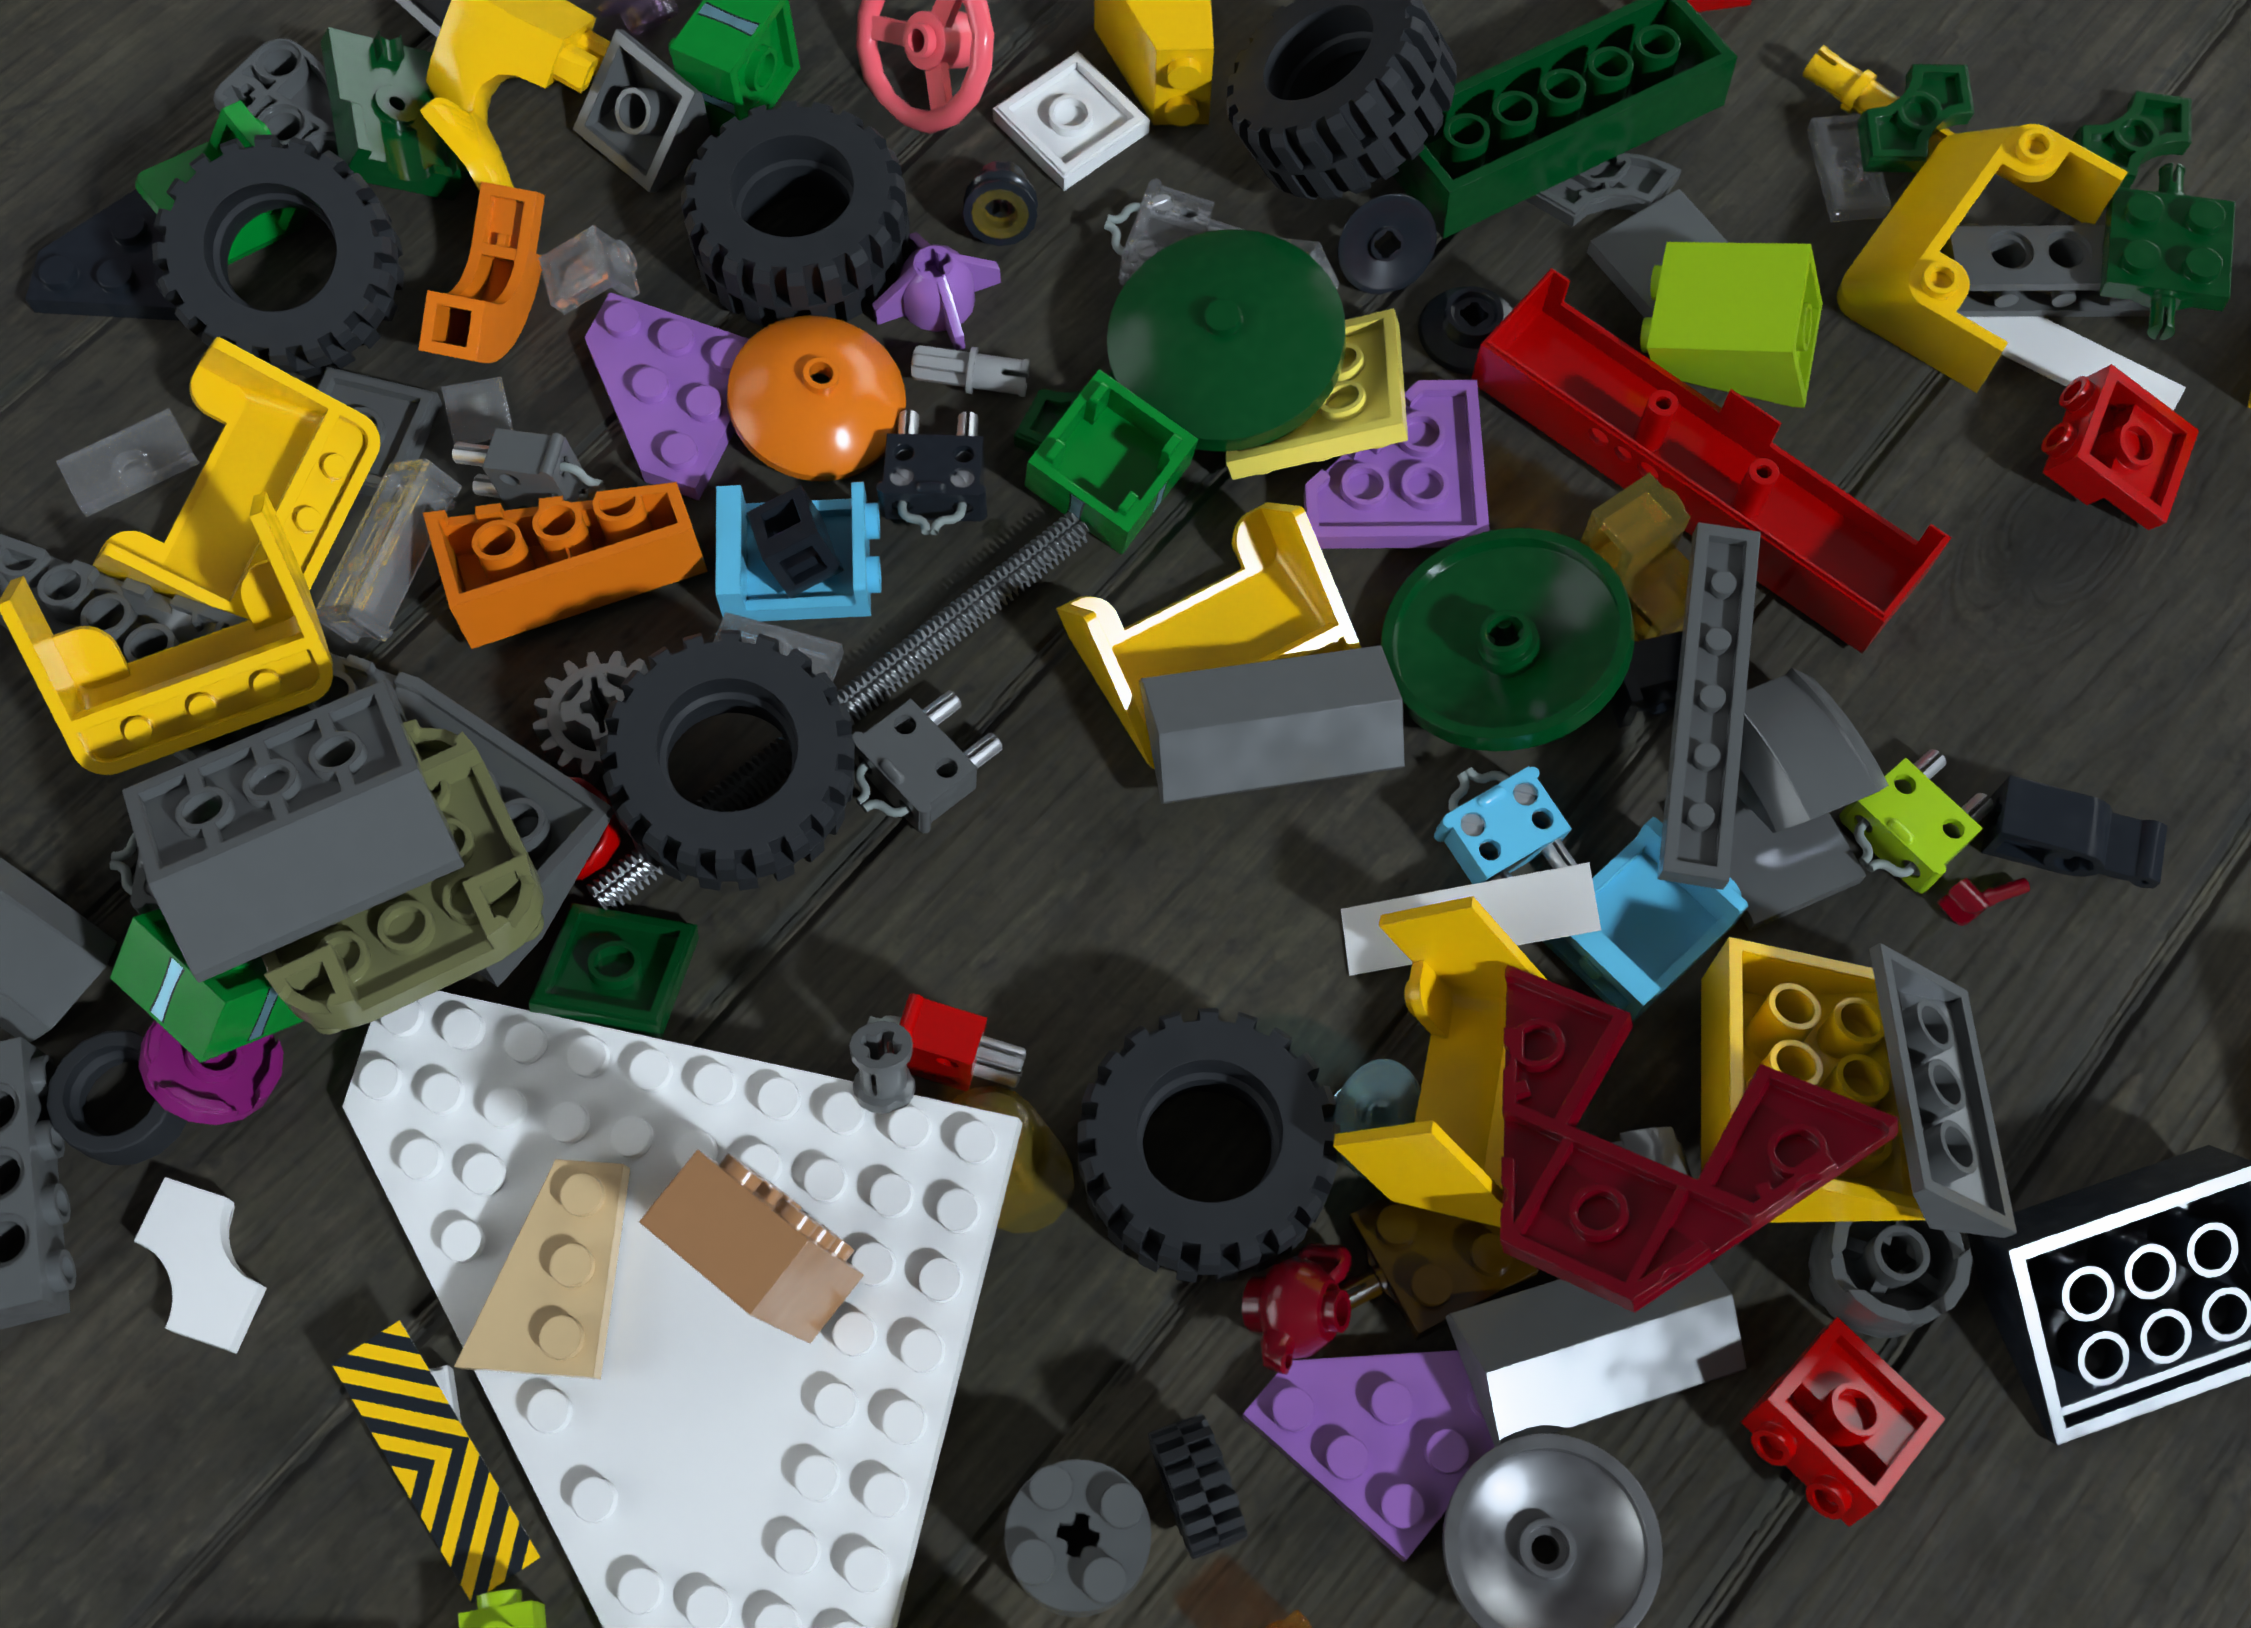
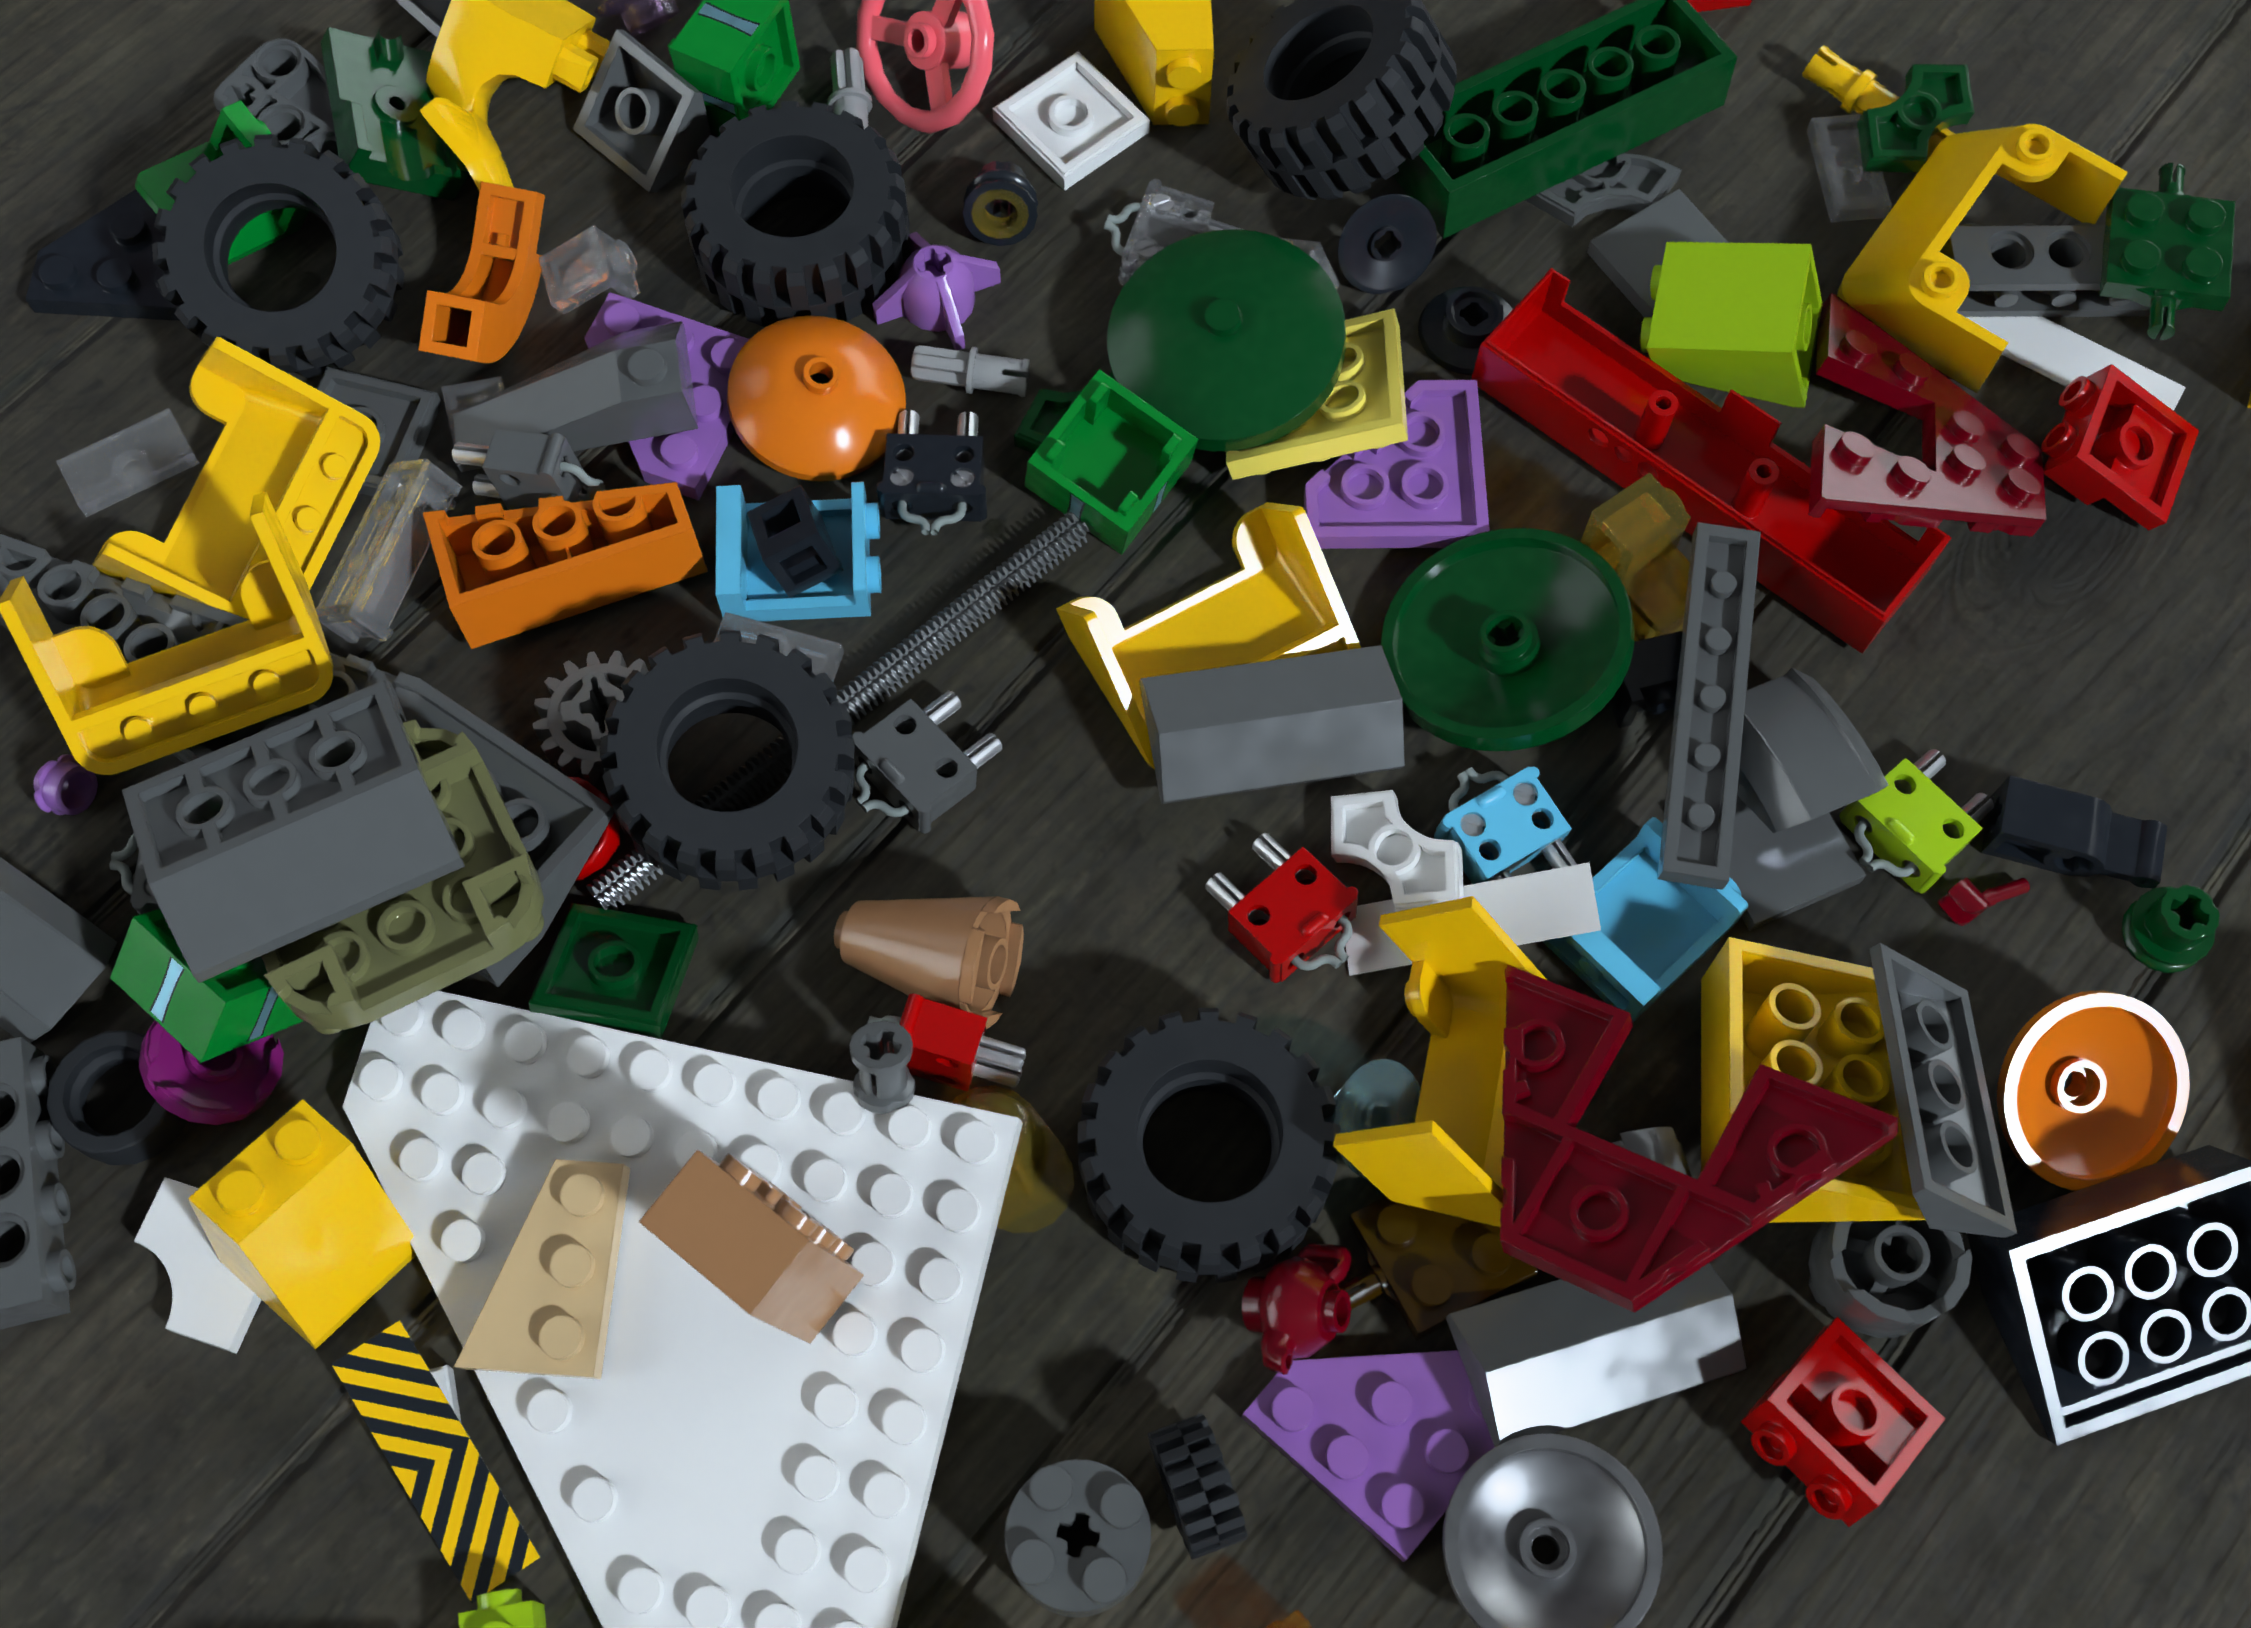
dark green tile [2072,91,2192,188] -> none
none -> medium lavender plate [34,754,98,815]
none -> yellow slope [188,1099,416,1349]
none -> dark grey wedge [453,321,698,472]
none -> light grey axle [828,47,873,129]
none -> medium nougat cone [834,896,1024,1029]
none -> red piece [1205,833,1358,983]
none -> white tile [1331,790,1464,911]
none -> dark red wing [1808,293,2046,537]
none -> orange dish [1997,991,2190,1191]
none -> dark green piece [2121,885,2220,973]

